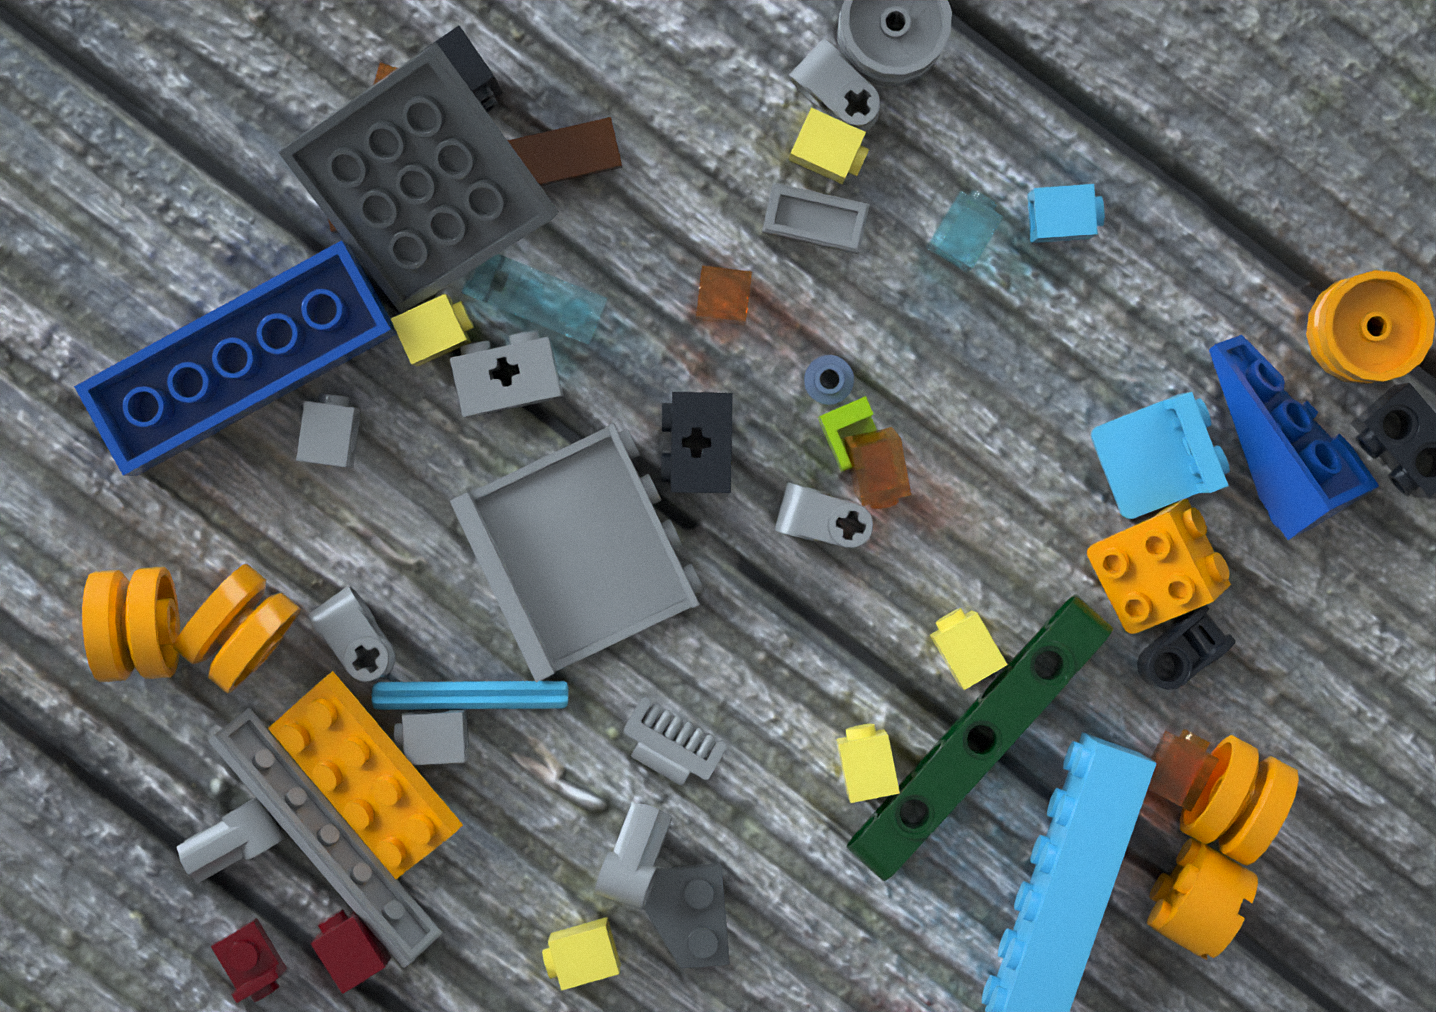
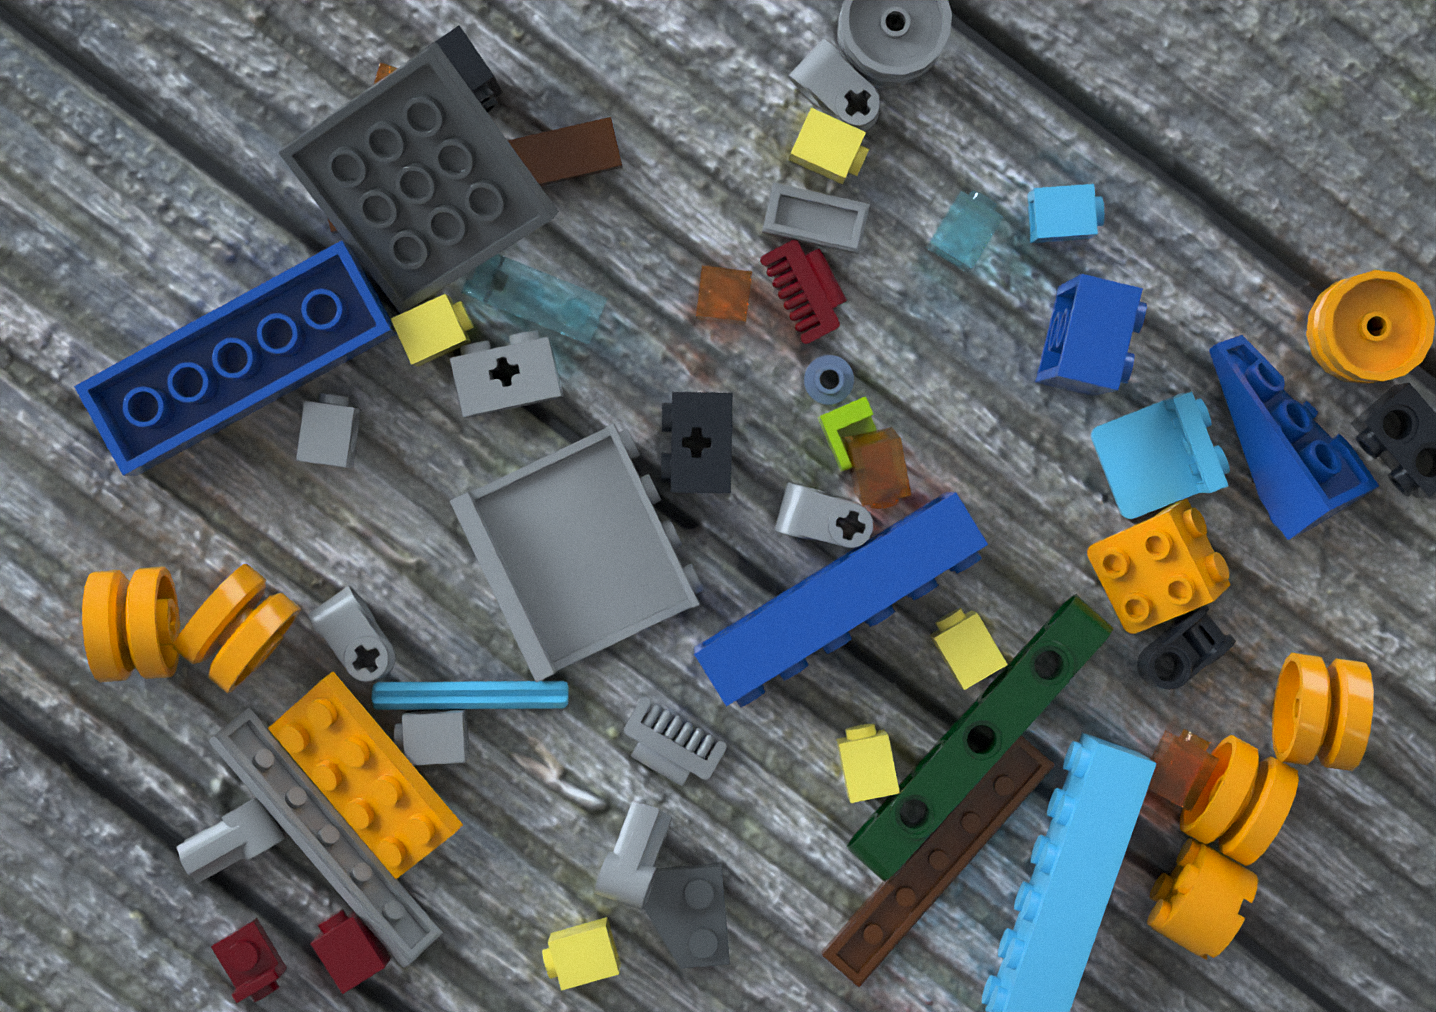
none -> blue brick [694,492,988,708]
none -> dark red piece [760,240,847,344]
none -> reddish brown tile [821,735,1055,987]
none -> blue brick [1035,274,1147,396]
none -> light orange wheel [1272,652,1374,771]

